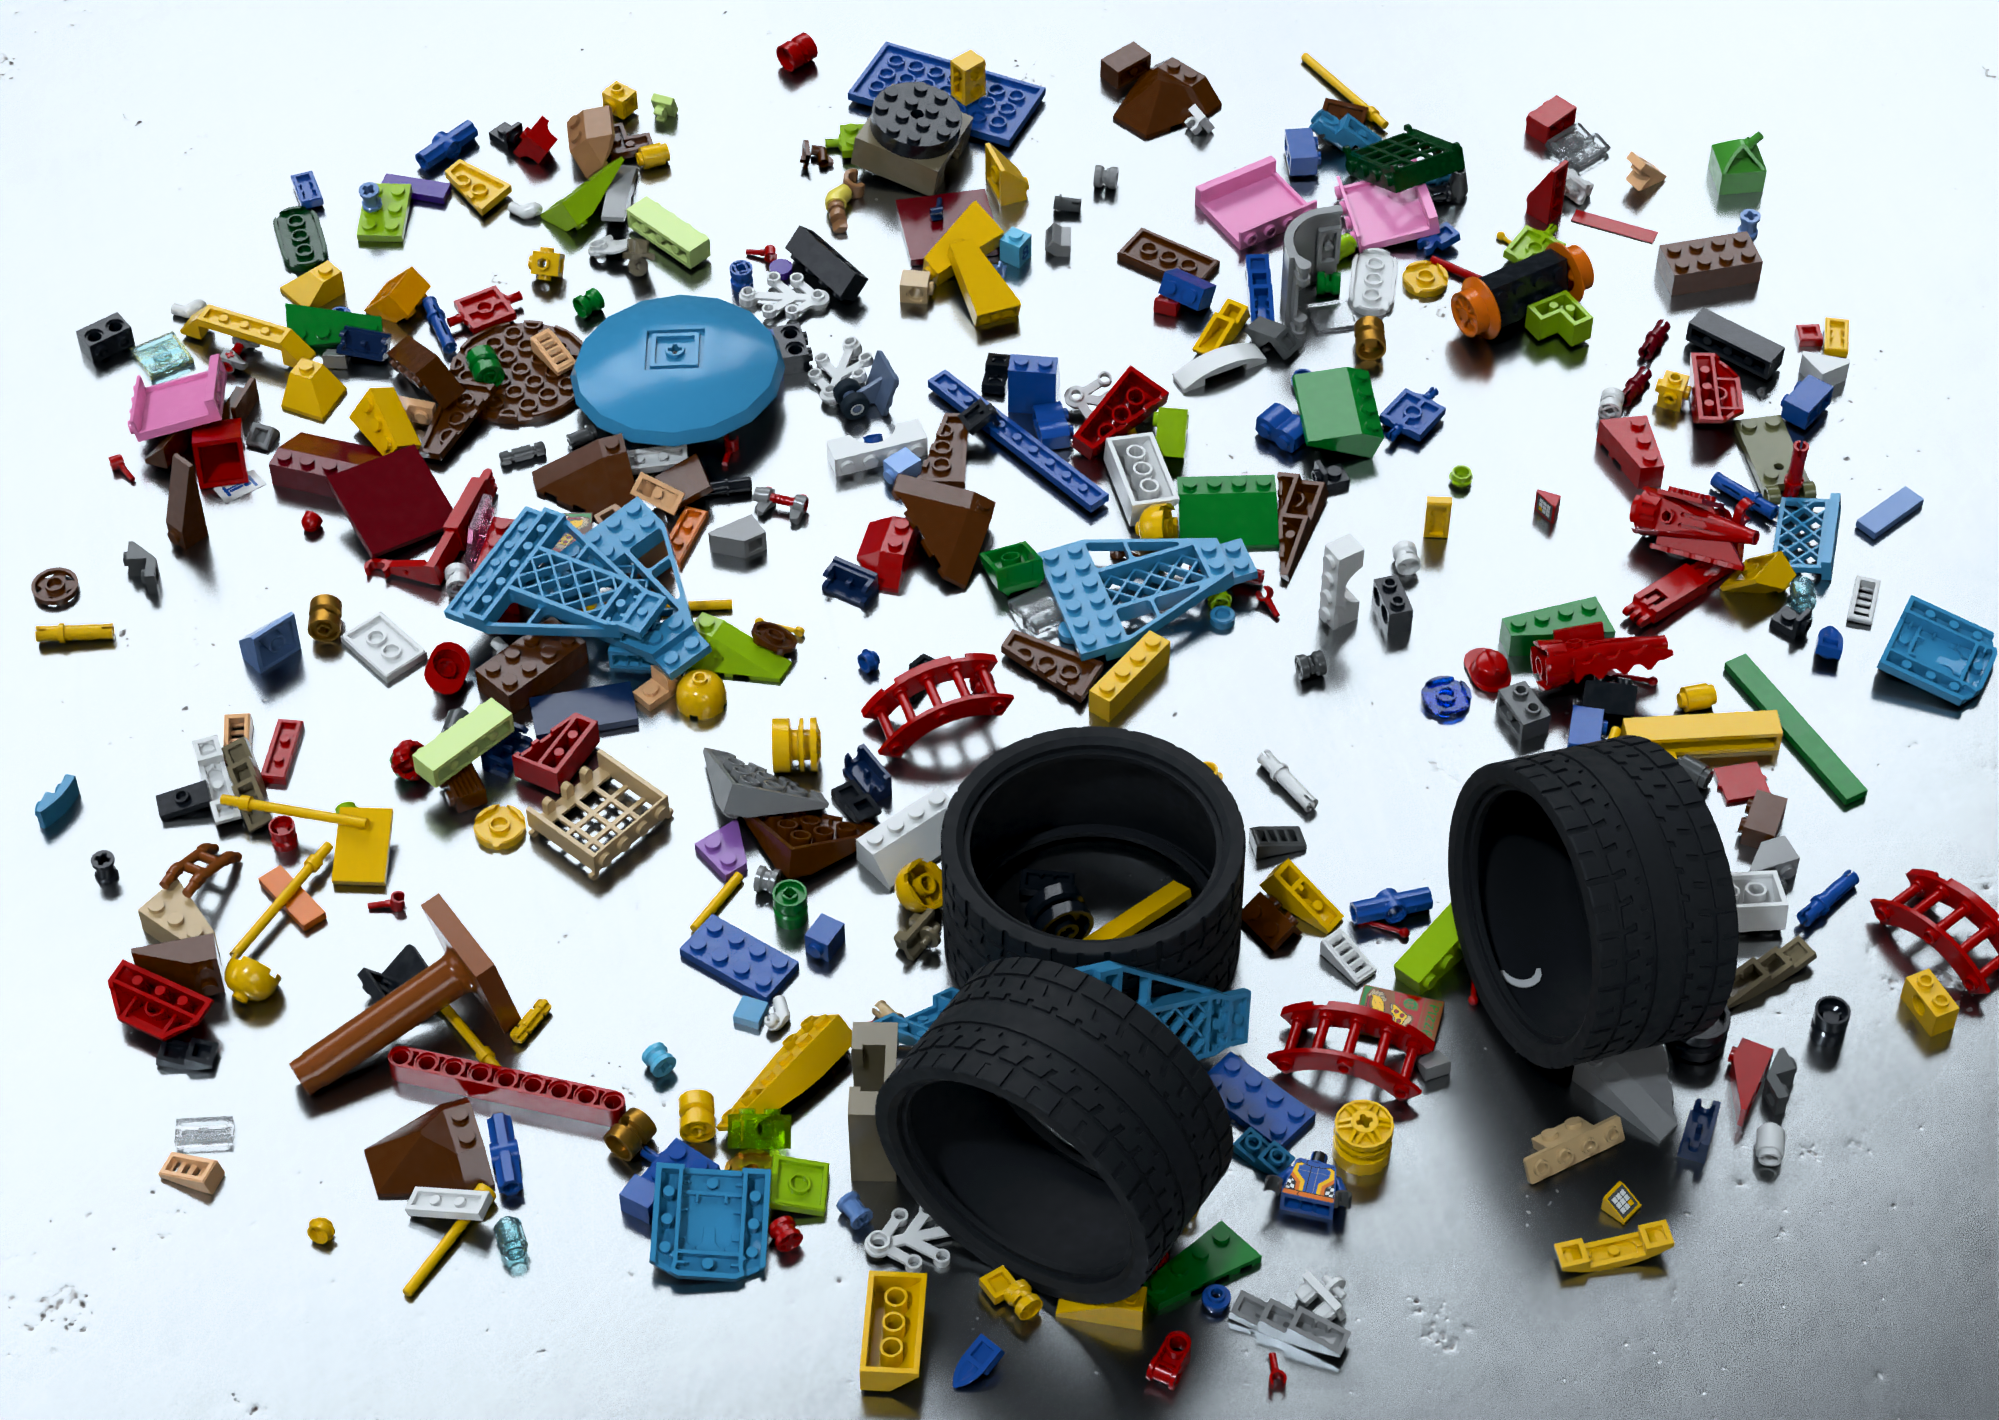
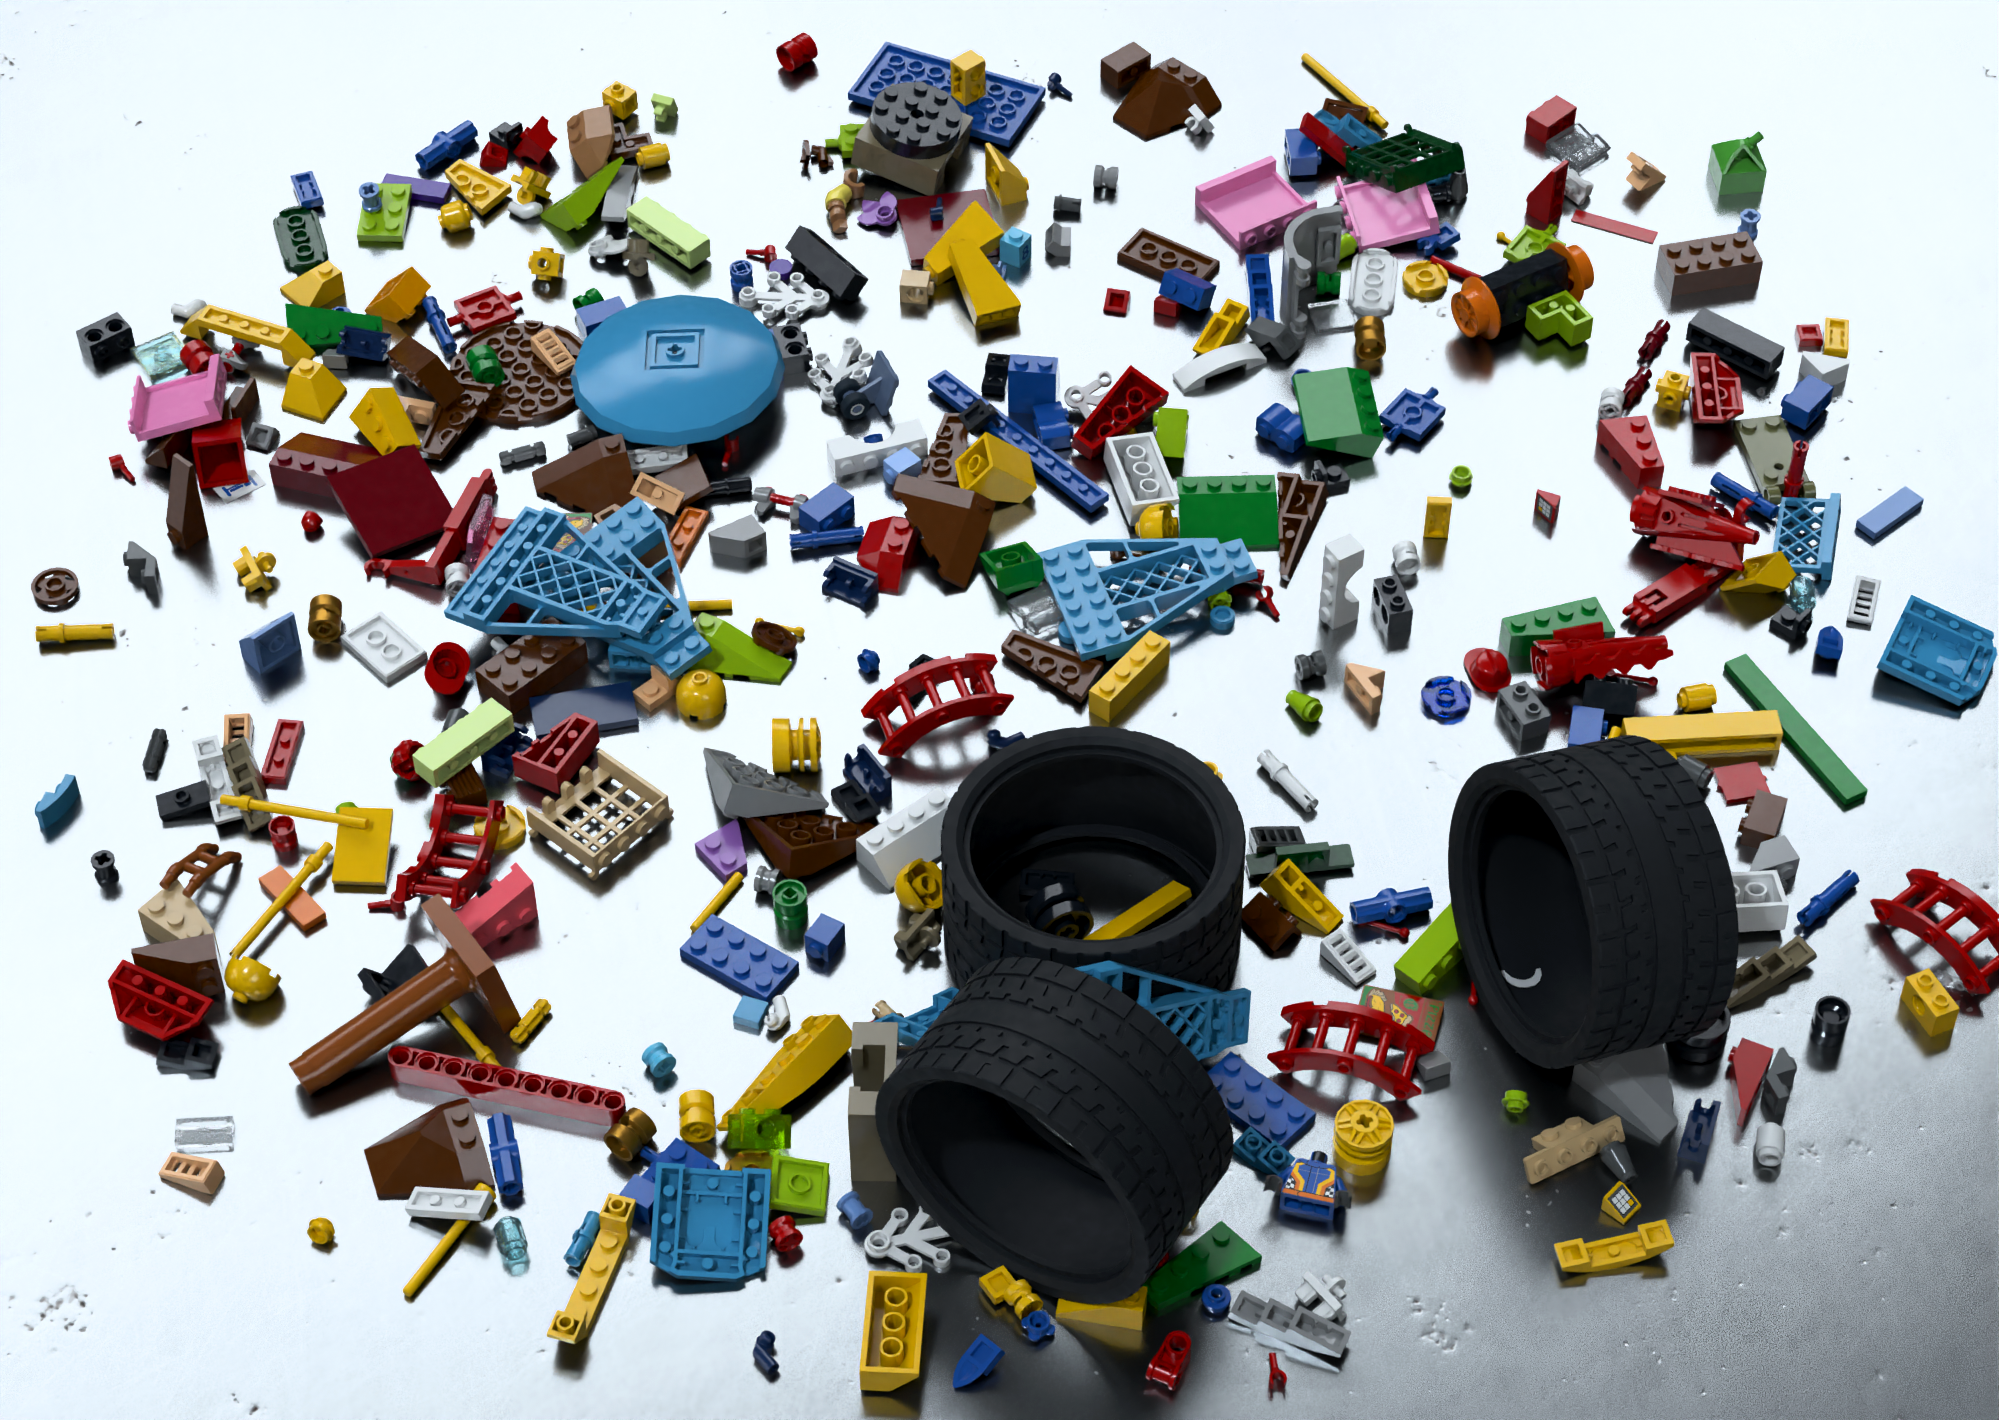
none -> dark grey axle [142,728,167,773]
none -> red wheel [180,339,215,375]
none -> yellow hips [232,545,277,593]
none -> red fence [394,794,506,908]
none -> yellow head [438,200,474,233]
none -> coral wedge [455,862,538,948]
none -> red slope [479,141,509,167]
none -> yellow hips [510,166,551,205]
none -> yellow slope [547,1193,636,1344]
none -> dark azure pin [563,1211,600,1267]
none -> brick [576,296,627,338]
none -> dark blue arm [752,1330,779,1375]
none -> blue pin [789,526,864,550]
none -> brick [798,482,855,532]
none -> medium lavender plate [857,191,897,226]
none -> yellow slope [954,432,1037,503]
none -> dark blue arm [987,729,1025,749]
none -> blue plate [1021,1311,1055,1341]
none -> dark blue hand [1047,72,1073,98]
none -> red slope [1103,288,1131,314]
none -> bracket [1245,841,1355,878]
none -> lime cone [1285,690,1323,722]
none -> red tile [1299,112,1355,168]
none -> light nougat slope [1344,663,1385,715]
none -> lime plate [1502,1090,1530,1113]
none -> dark grey cone [1600,1140,1638,1184]

